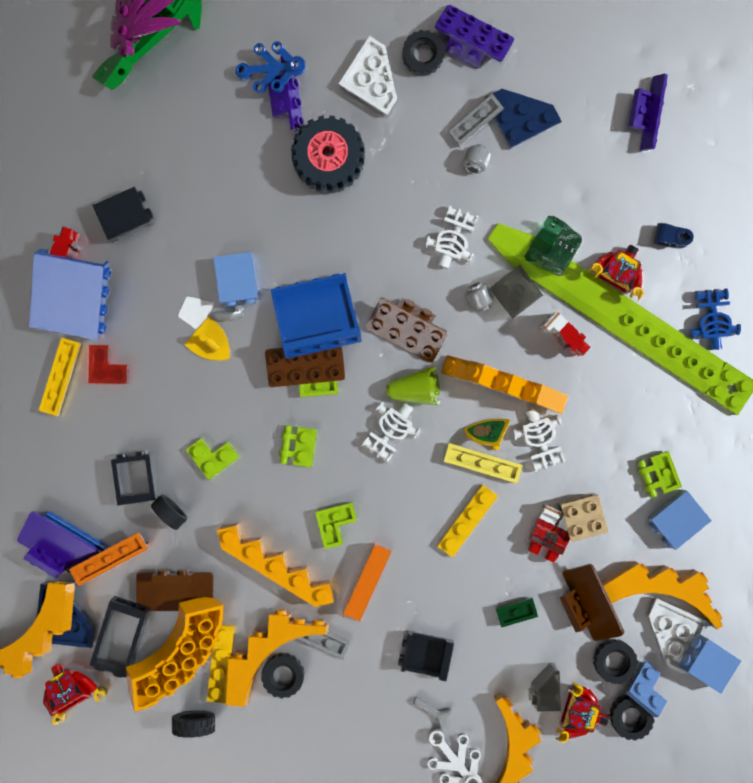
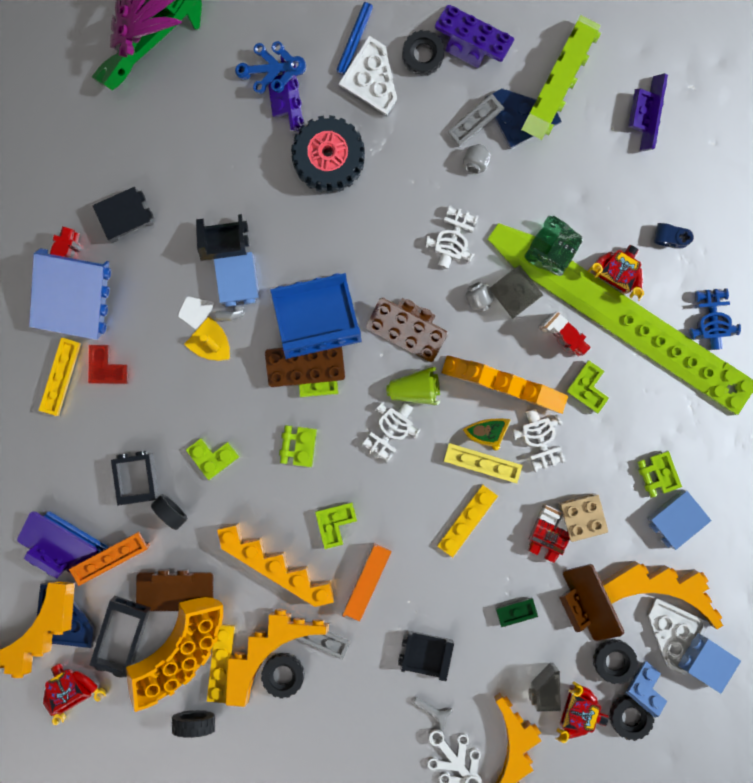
none -> black panel [196,214,250,261]
none -> blue axle [337,2,373,75]
none -> lime brick [521,15,601,140]
none -> lime plate [566,360,609,414]

